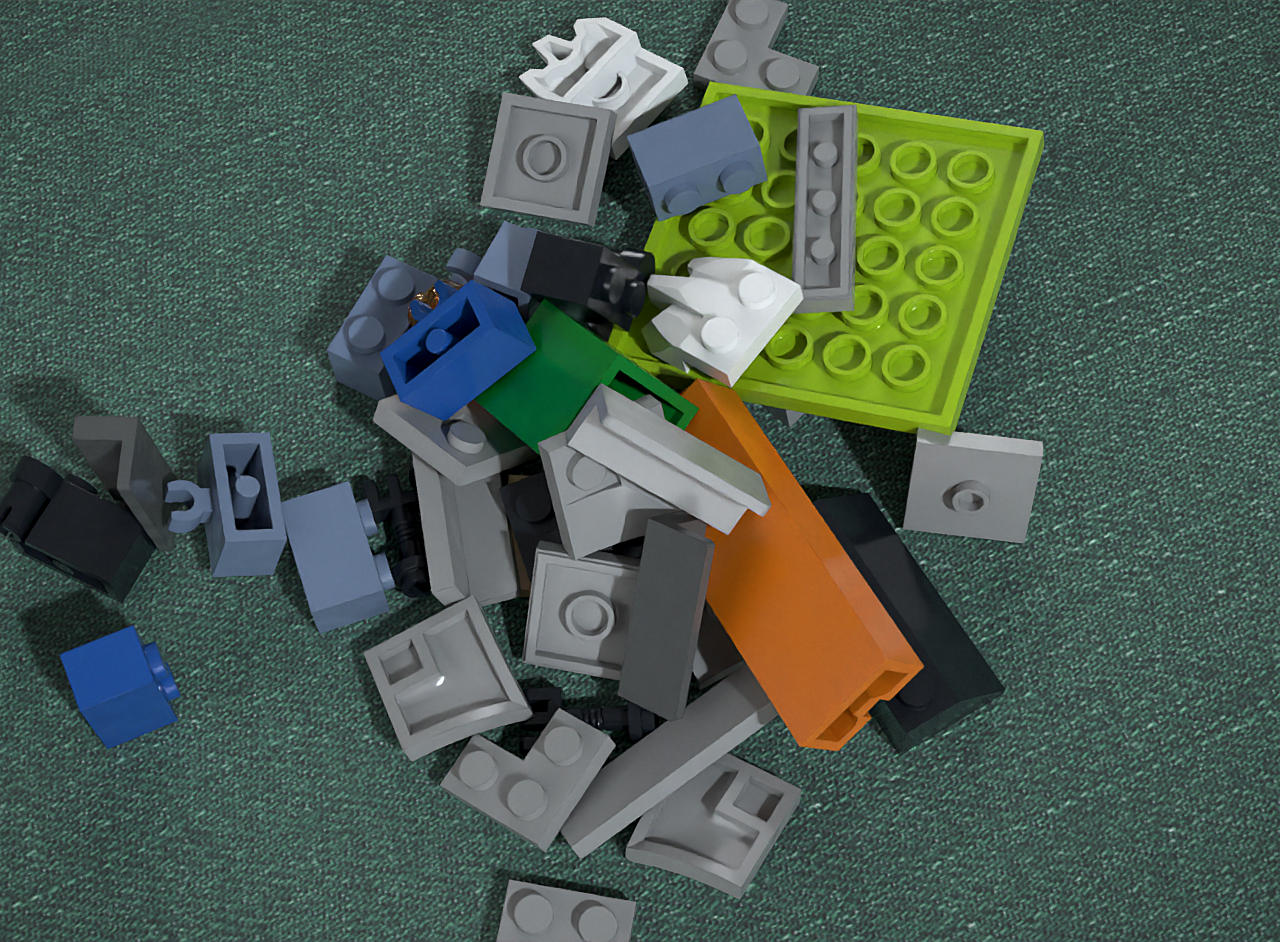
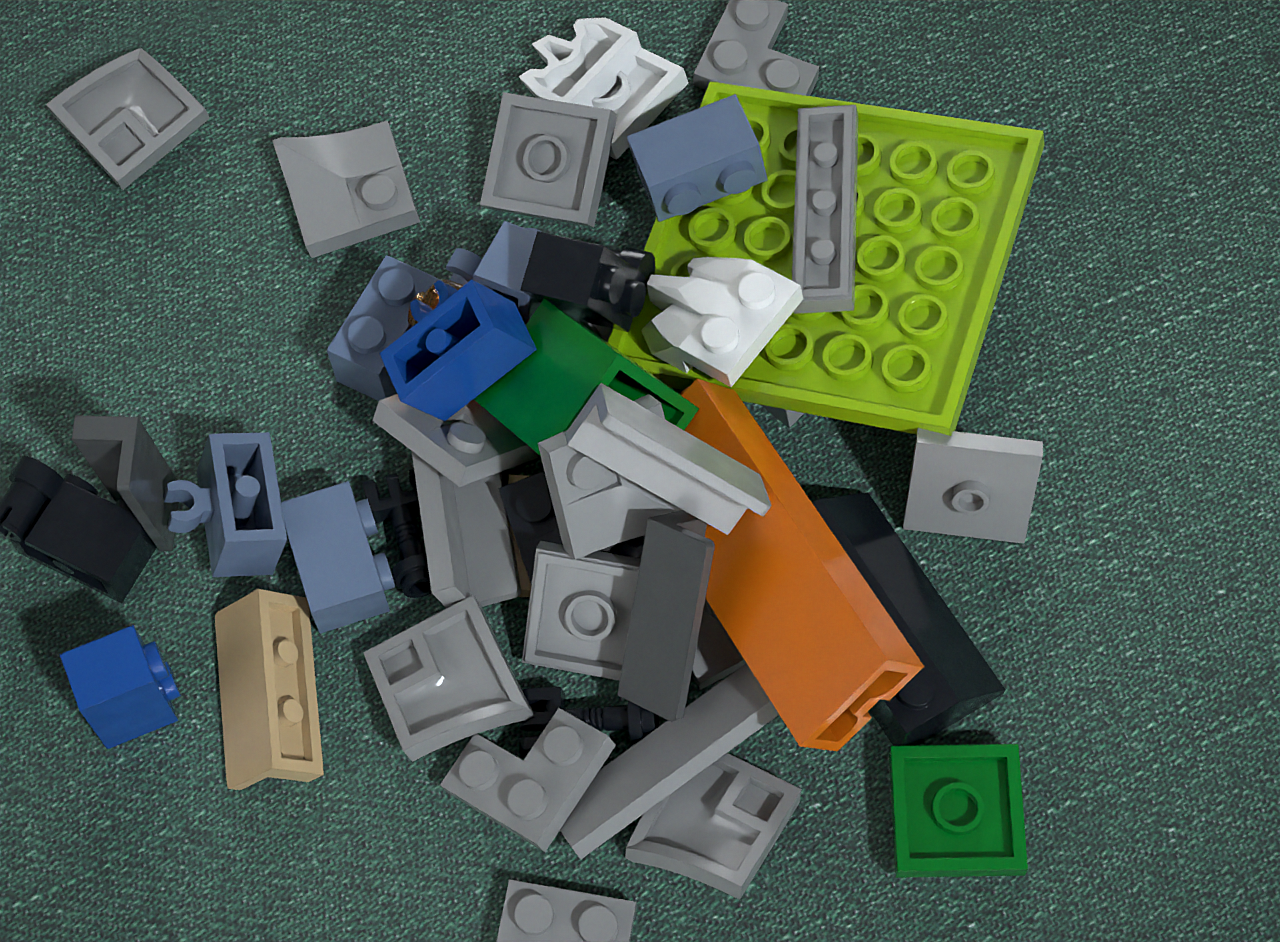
none -> light grey plate [46,48,210,190]
none -> tan panel [215,589,324,790]
none -> light grey plate [272,120,420,258]
none -> green plate [889,744,1028,878]

